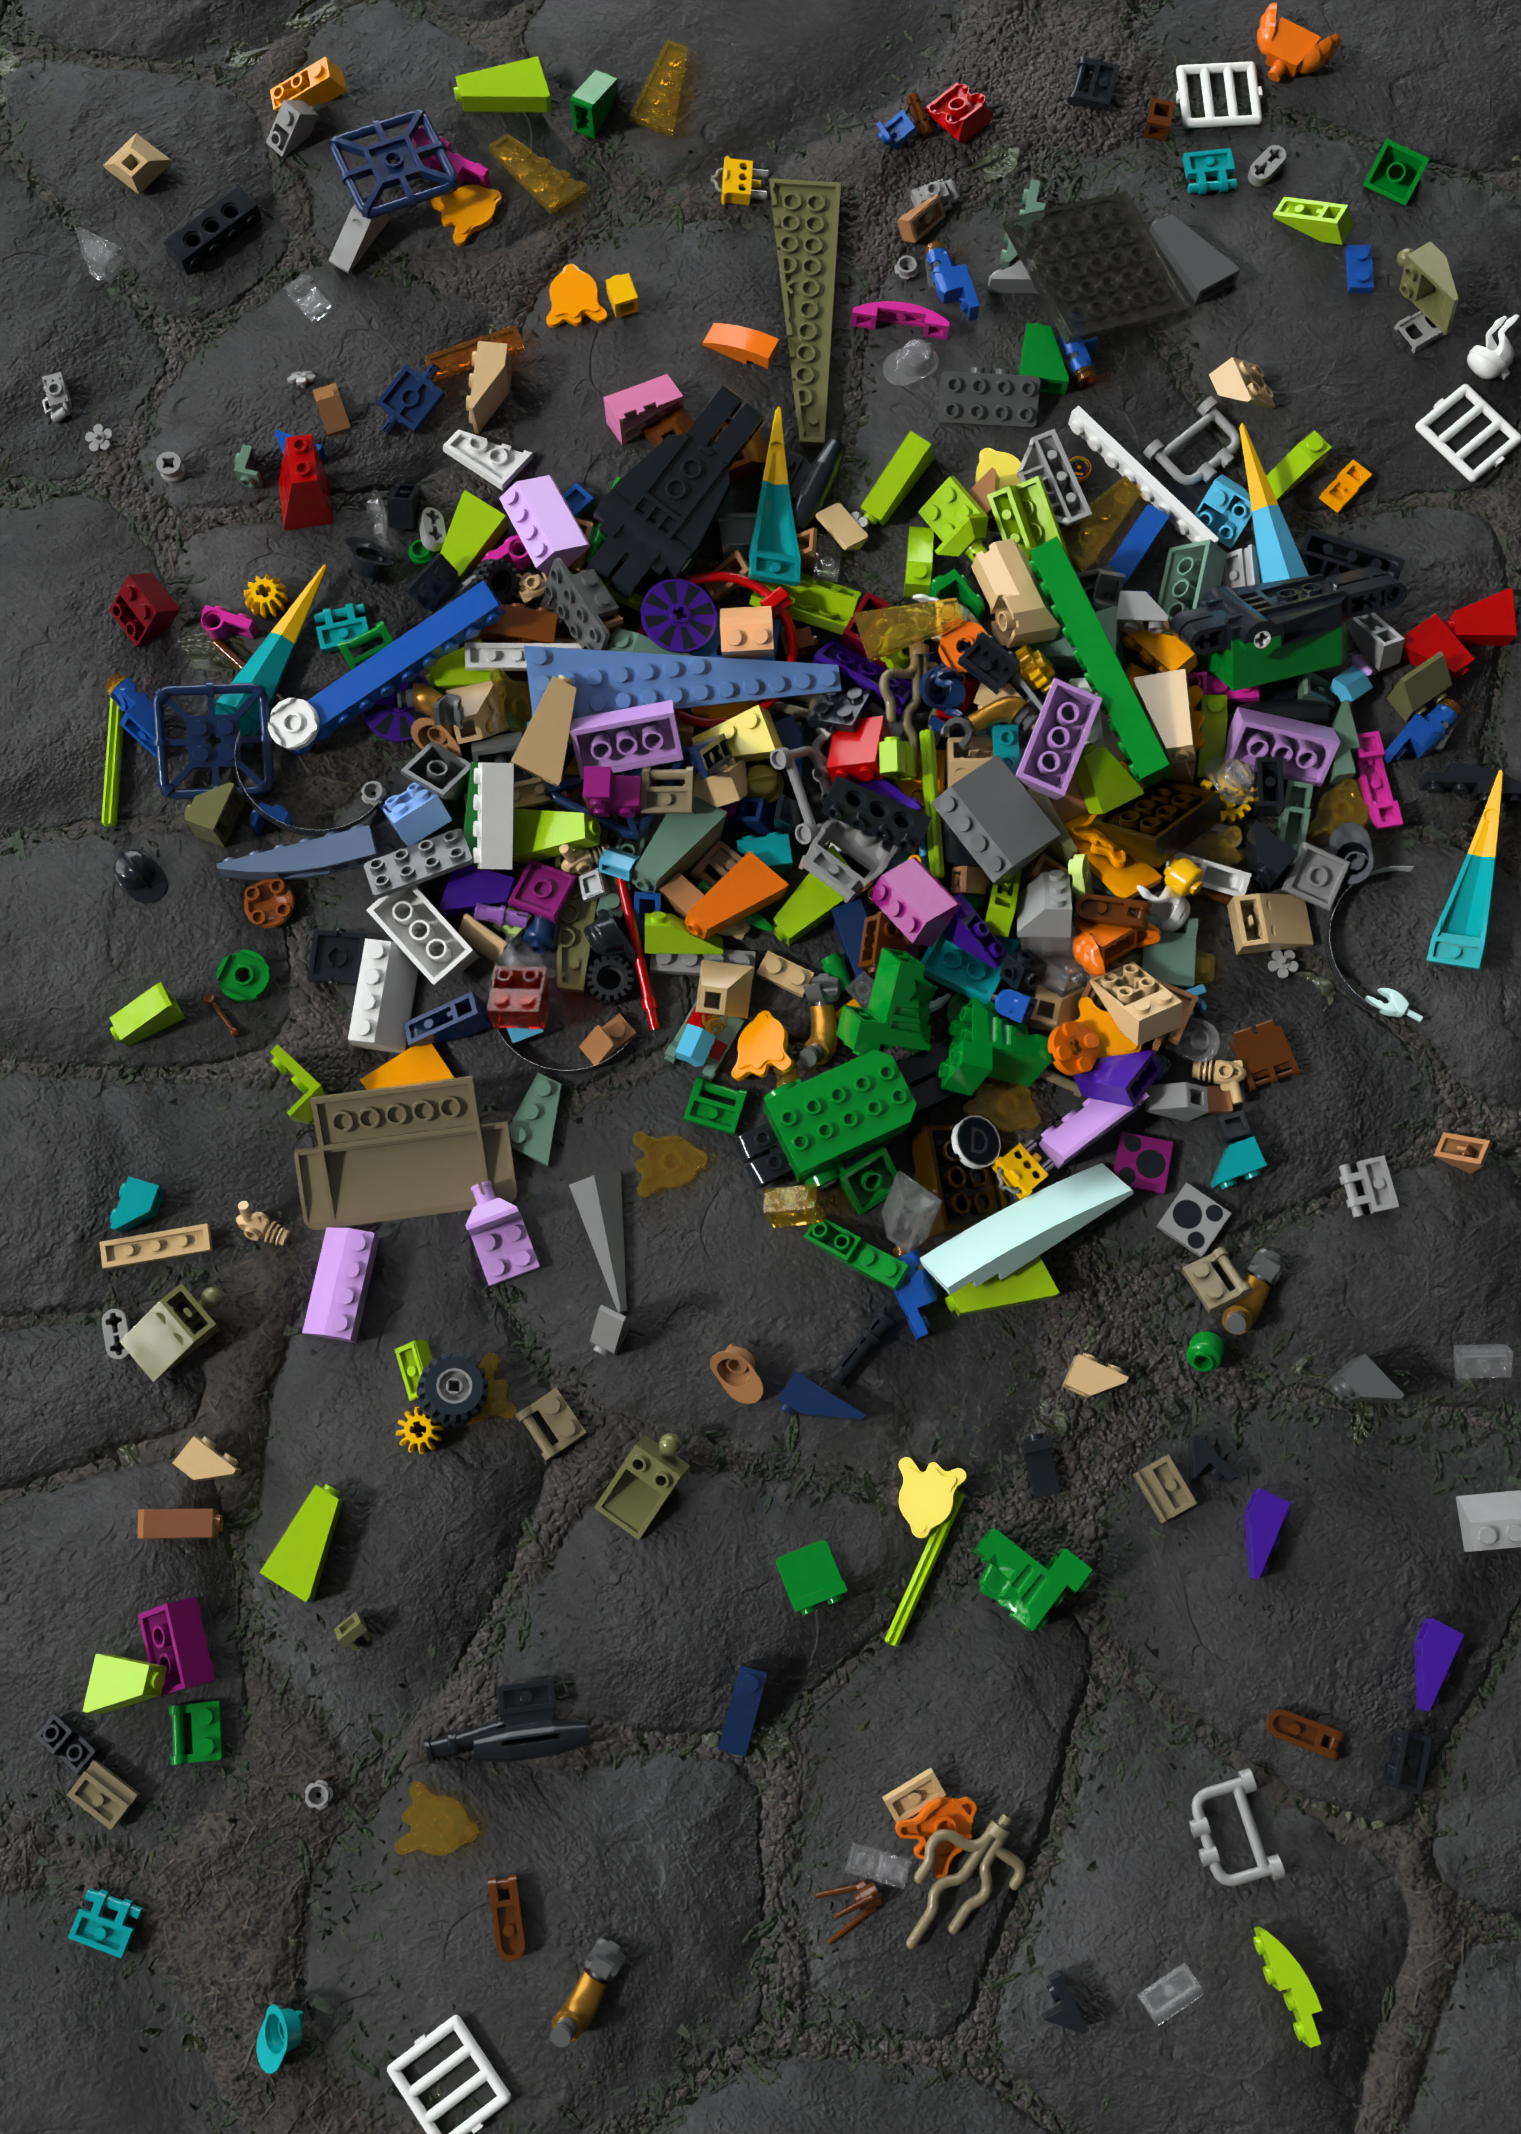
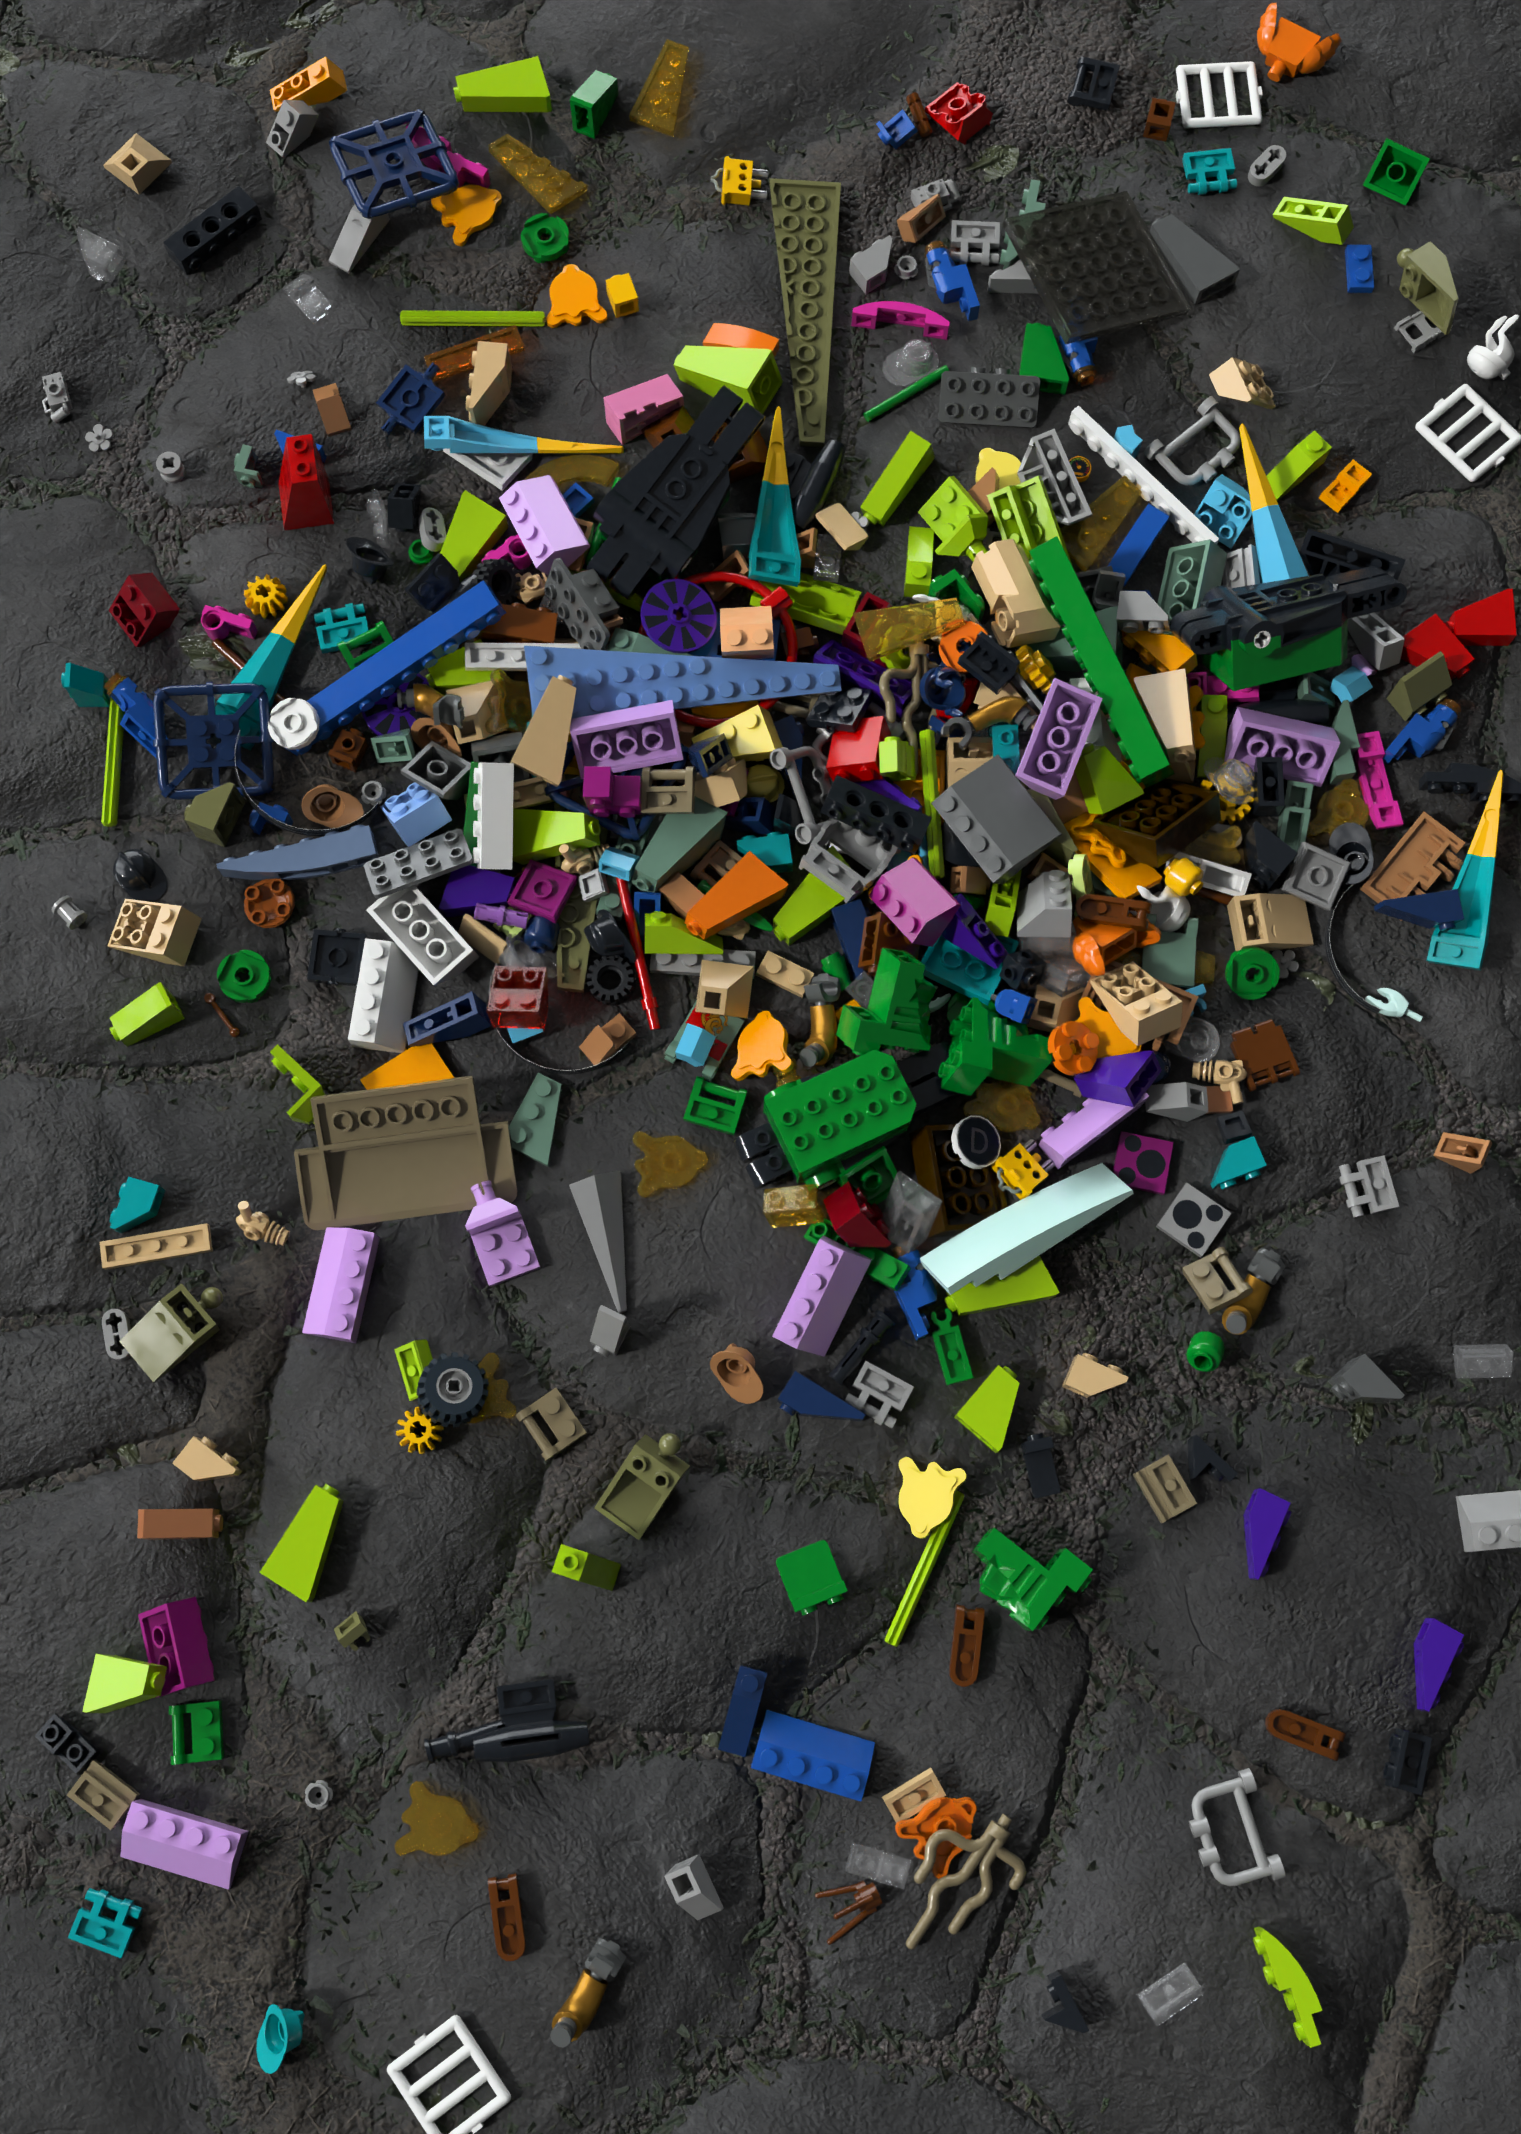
none -> light grey bush [51,895,87,930]
none -> teal slope [61,663,111,707]
none -> tan slope [108,899,202,966]
none -> lavender slope [120,1799,249,1890]
none -> medium nougat piece [301,784,364,830]
none -> reddish brown brick [328,728,369,773]
none -> sand green slope [370,728,416,763]
none -> lime axle [400,310,545,326]
none -> medium azure plate [424,416,624,453]
none -> green plate [521,213,570,263]
none -> clear yellow tile [524,454,620,487]
none -> lime slope [552,1544,621,1591]
none -> light grey slope [664,1854,724,1920]
none -> slope [673,345,783,414]
none -> blue slope [751,1710,875,1802]
none -> lavender slope [772,1235,872,1357]
none -> dark red slope [823,1181,892,1247]
none -> light grey plate [844,1361,914,1428]
none -> light grey slope [849,235,893,294]
none -> green bar [863,365,949,422]
none -> green plate [930,1308,973,1386]
none -> reddish brown plate [949,1604,985,1687]
none -> light grey plate [950,220,1000,266]
none -> lime slope [954,1365,1020,1453]
none -> medium azure piece [1114,425,1143,458]
none -> green plate [1225,947,1280,1000]
none -> medium nougat hinge [1360,812,1465,921]
none -> dark blue slope [1374,889,1464,931]

